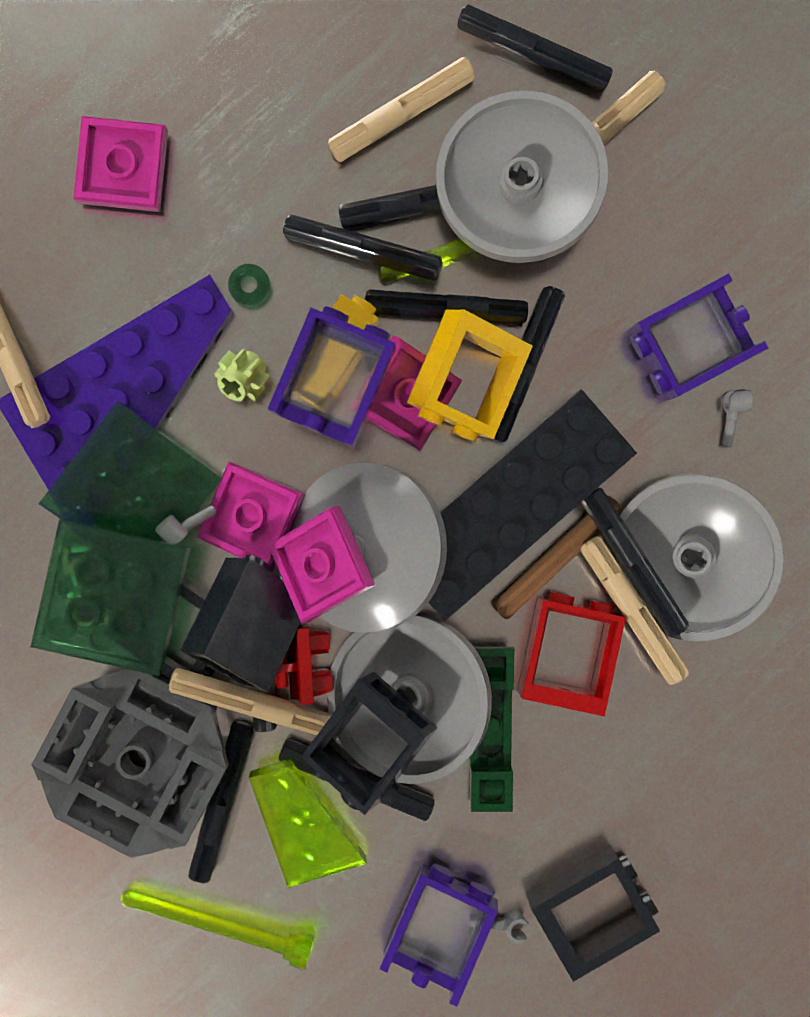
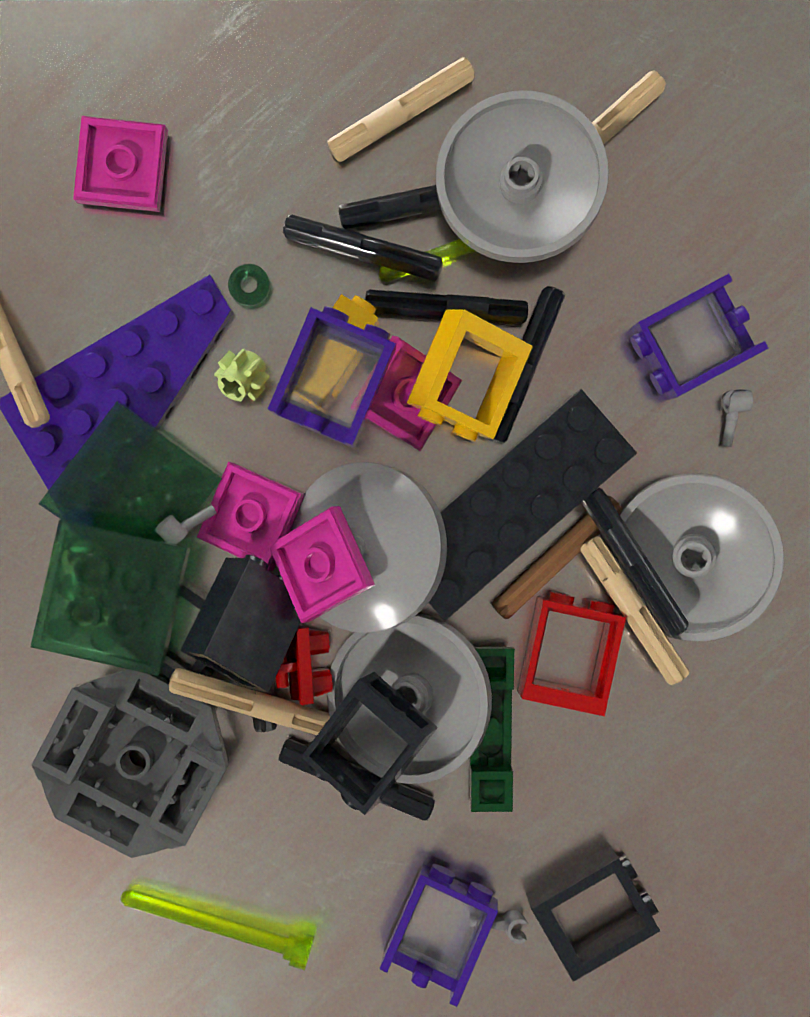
black axle [188,721,253,884] -> none
clear neon green wing [249,759,367,888] -> none
black axle [457,4,613,92] -> none

